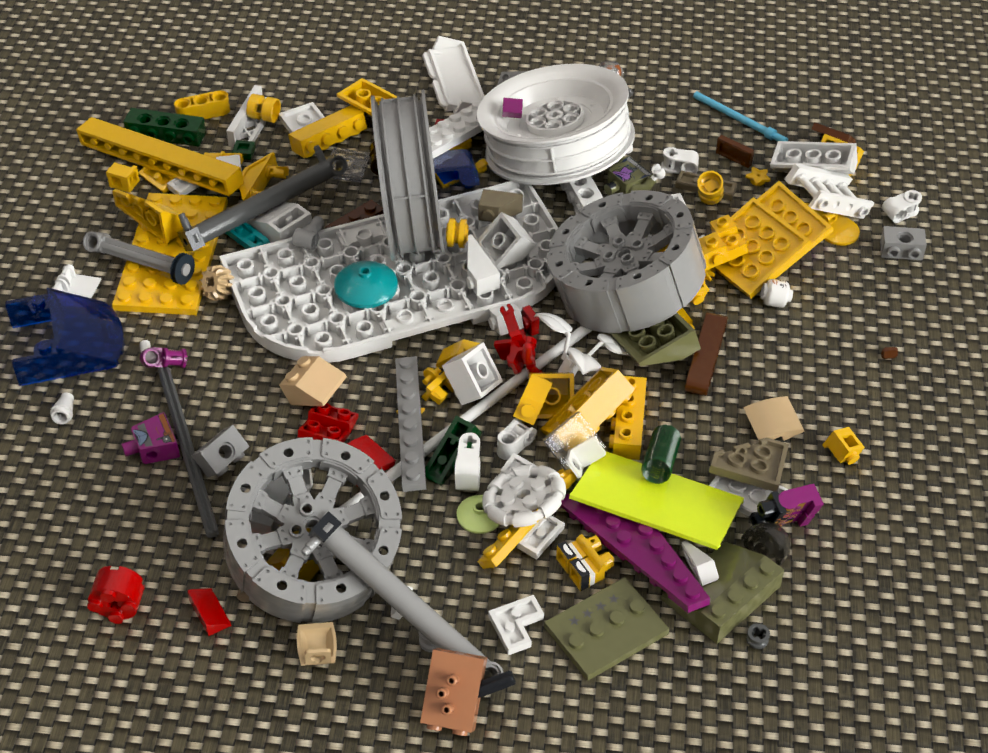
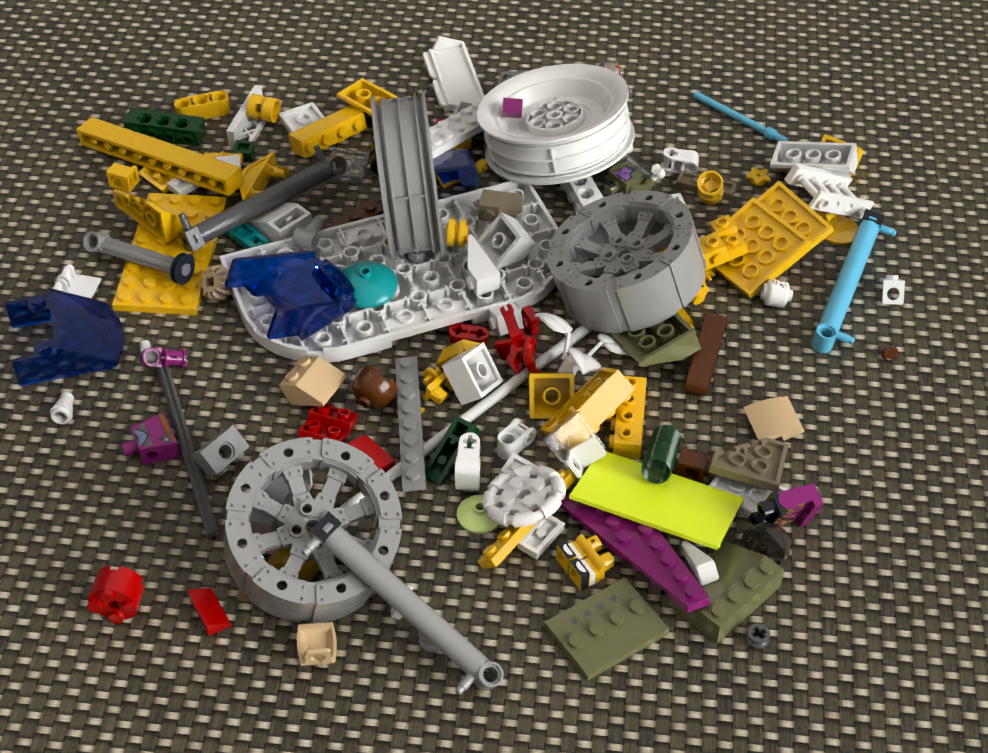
nougat piece [420,648,516,736] -> none
white plate [488,595,544,655] -> none
yellow slope [513,374,552,426] -> none
reddish brown tile [716,135,754,168] -> none
reddish brown tile [812,123,856,143] -> none
yellow brick [822,427,865,465] -> none
light grey brick [880,226,927,260] -> none
white piece [882,190,922,223] -> none
none -> clear blue windscreen [224,250,357,341]
none -> reddish brown cylinder [352,366,398,409]
none -> red beam [449,323,489,346]
none -> reddish brown brick [675,445,712,483]
none -> medium azure piece [811,209,897,353]
none -> white bracket [879,275,905,305]

